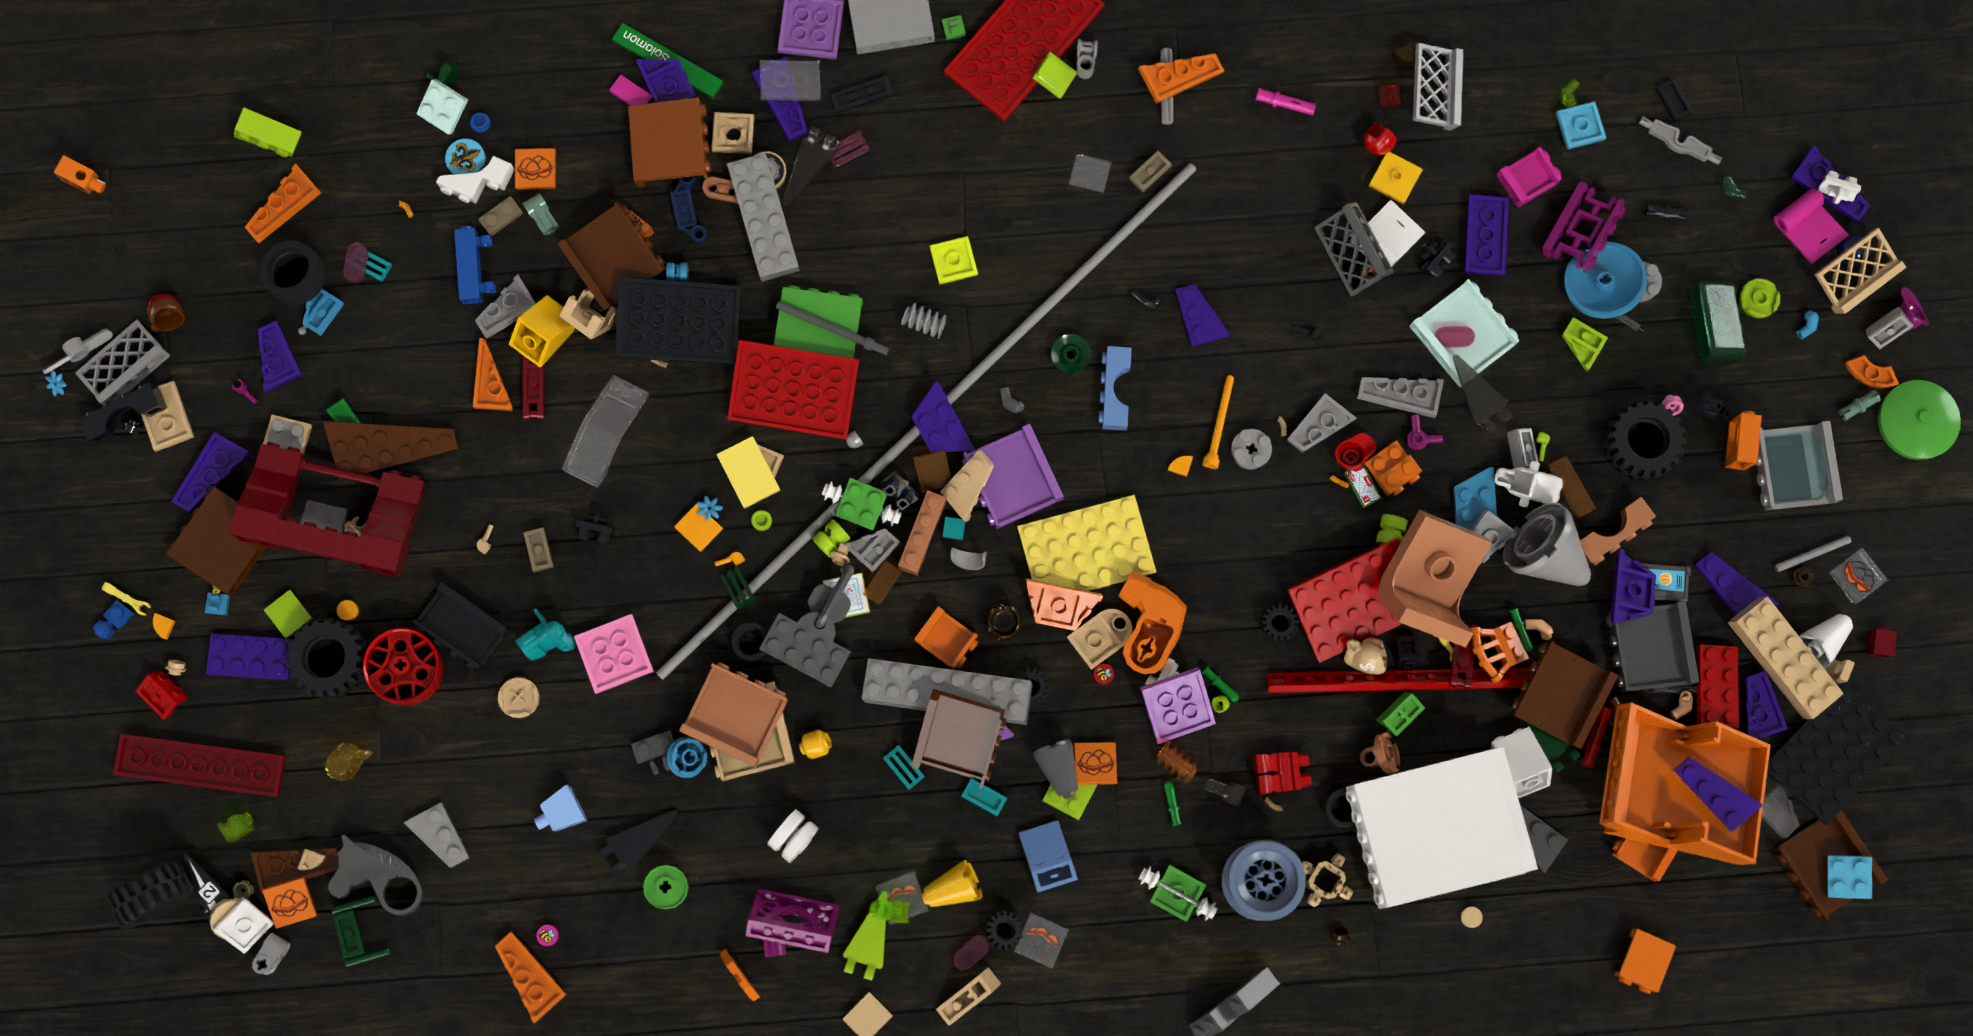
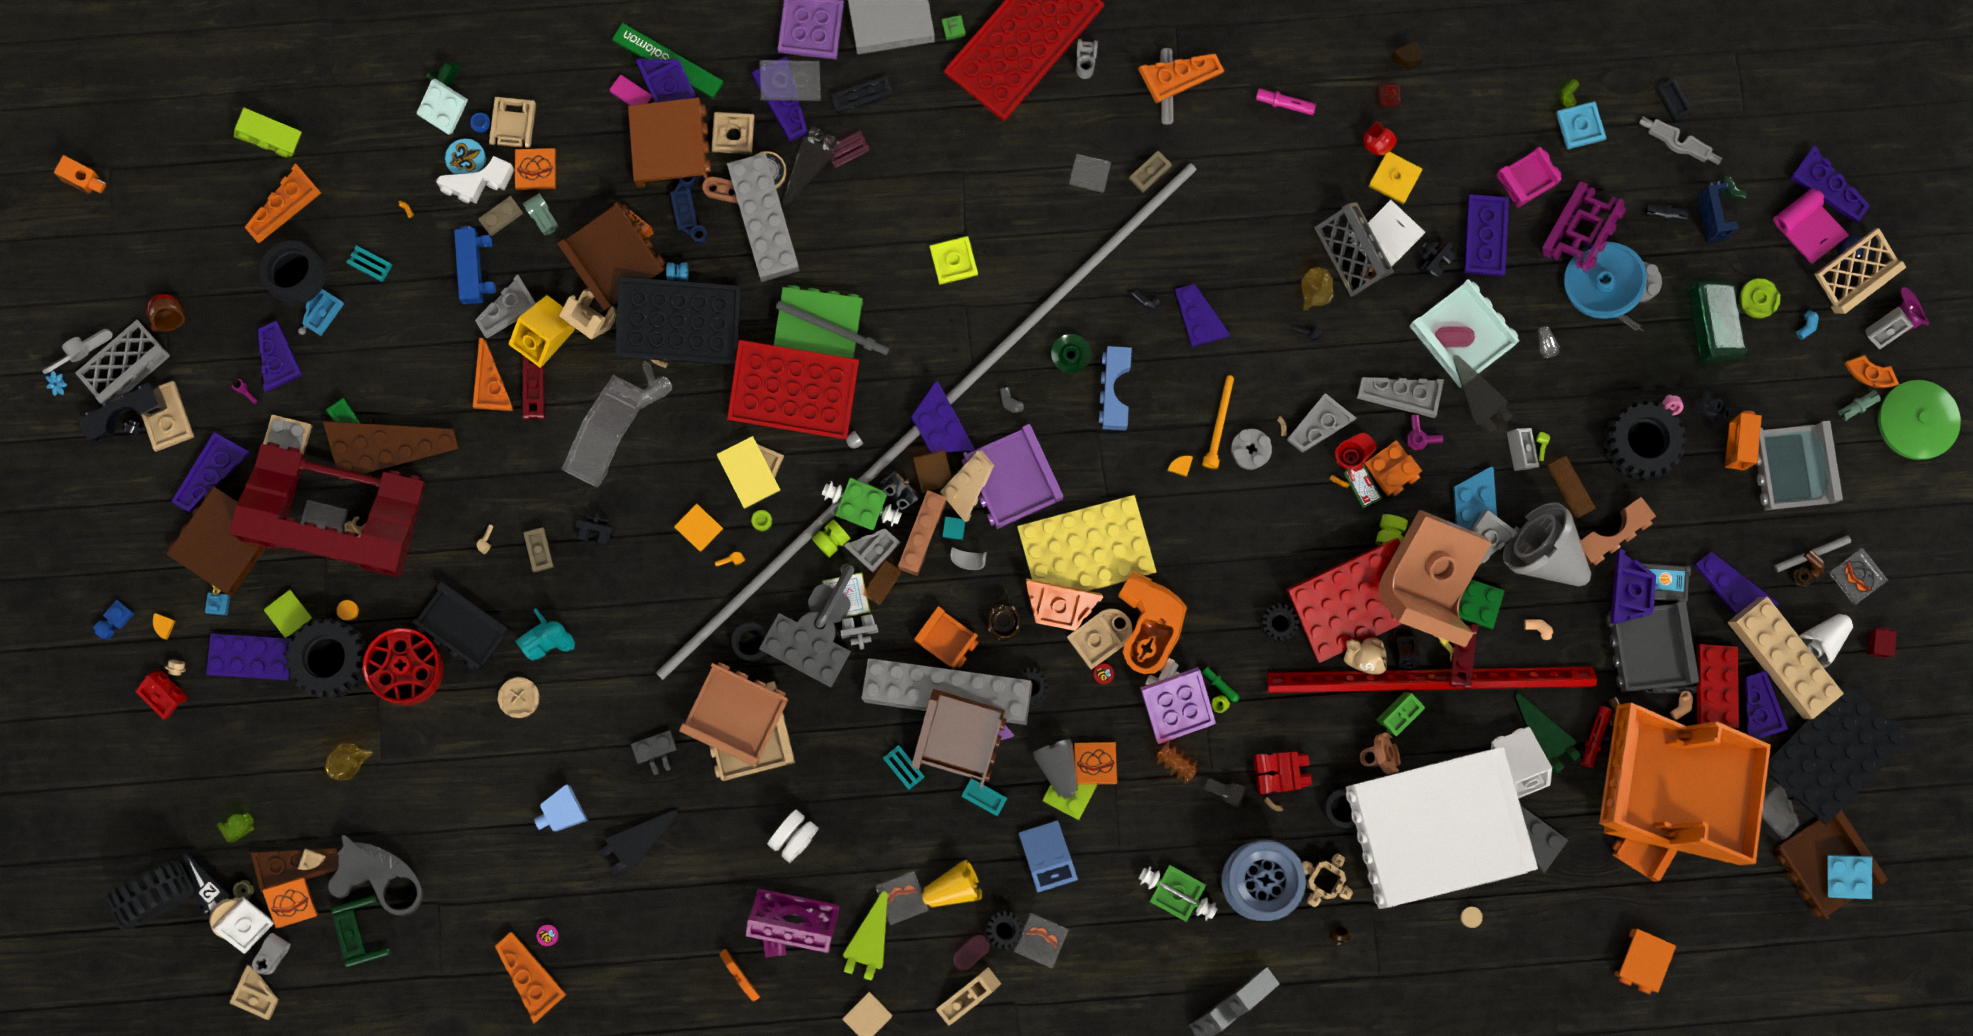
light yellow piece [102,582,151,616] -> none
dark red plate [113,734,286,797] -> none
clear pink tile [343,243,369,283] -> none
light grey wing [404,803,470,868] -> none
bright pink plate [574,614,654,694] -> none
bright green wheel [643,865,689,909] -> none
dark azure cone [667,736,707,778] -> none
dark azure plant [697,496,723,521] -> none
dark green tile [720,566,756,610] -> none
yellow head [799,729,832,759] -> none
tan plate [830,543,850,566] -> none
clear neon green piece [869,900,911,924] -> none
light grey piece [901,303,946,340] -> none
lime piece [1032,52,1077,99] -> none
green piece [1164,780,1182,826] -> none
light grey fence [1413,43,1463,130] -> none
orange plate [1470,622,1529,683] -> none
white piece [1494,461,1563,507] -> none
green piece [1509,608,1533,653] -> none
reddish brown panel [1510,640,1618,749] -> none
lime wing [1562,317,1608,371] -> none
dark purple wing [1674,757,1763,833] -> none
white hips [1818,171,1861,204] -> none
tan bracket [1824,659,1855,684] -> none
none -> tan wing [230,965,279,1020]
none -> tan container [489,97,536,148]
none -> clear piece [636,362,672,408]
none -> light grey hips [840,615,878,650]
none -> clear yellow hair [1301,267,1334,310]
none -> green plate [1459,580,1505,630]
none -> clear cone [1538,327,1560,358]
none -> dark blue panel [1697,181,1738,242]
none -> reddish brown arm [1803,549,1824,579]

